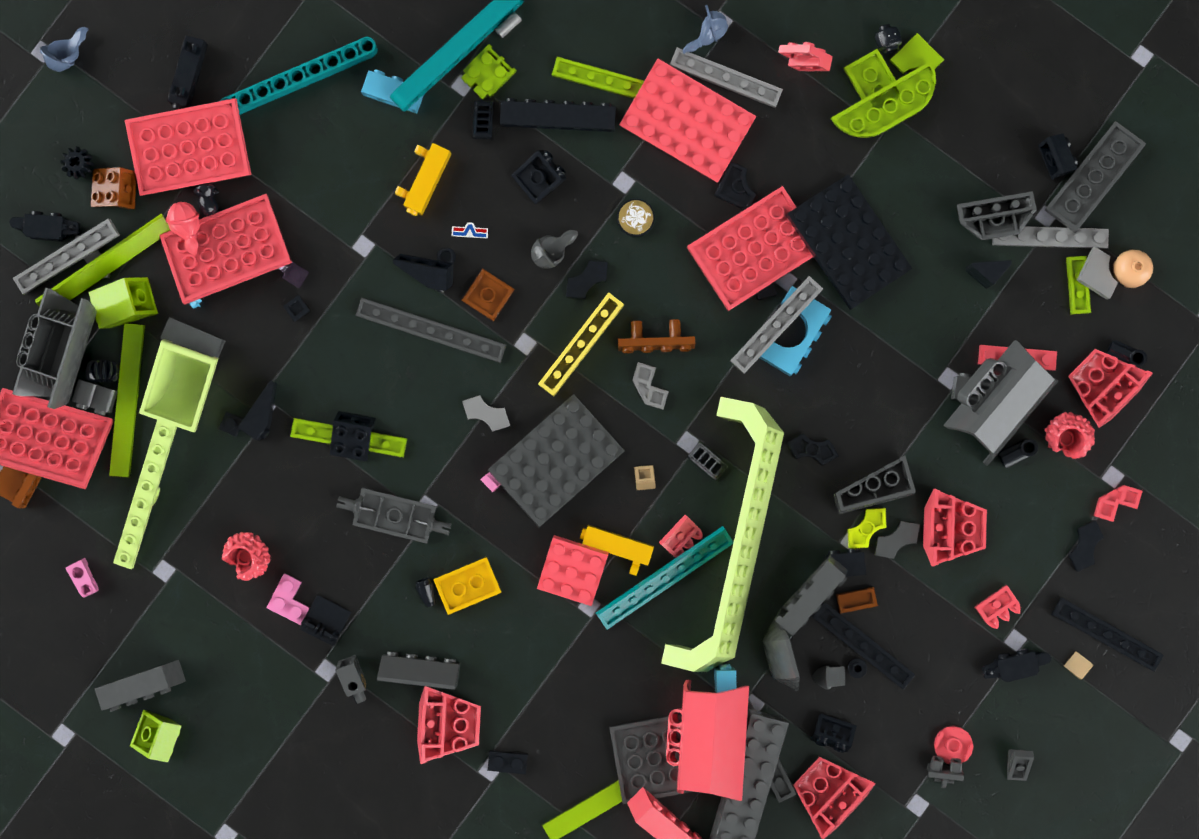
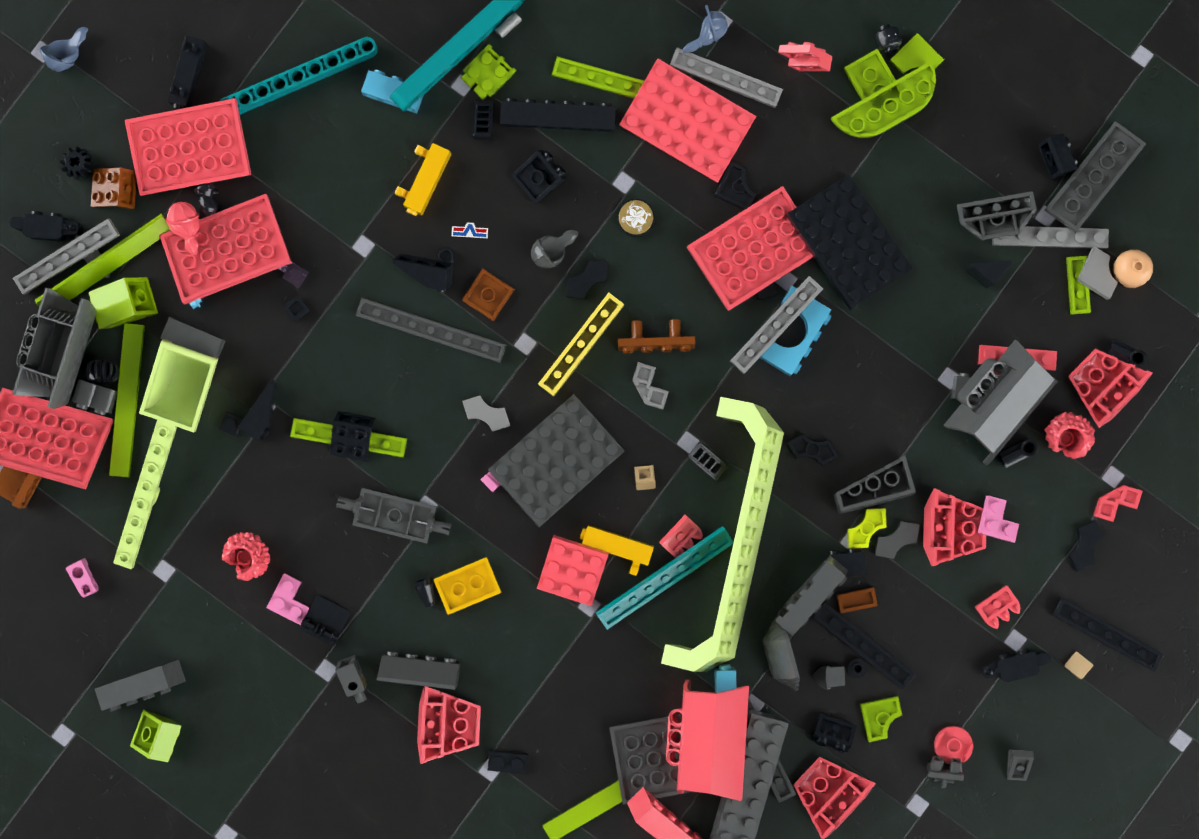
none -> lime tile [860,696,902,742]
none -> bright pink plate [978,496,1019,543]

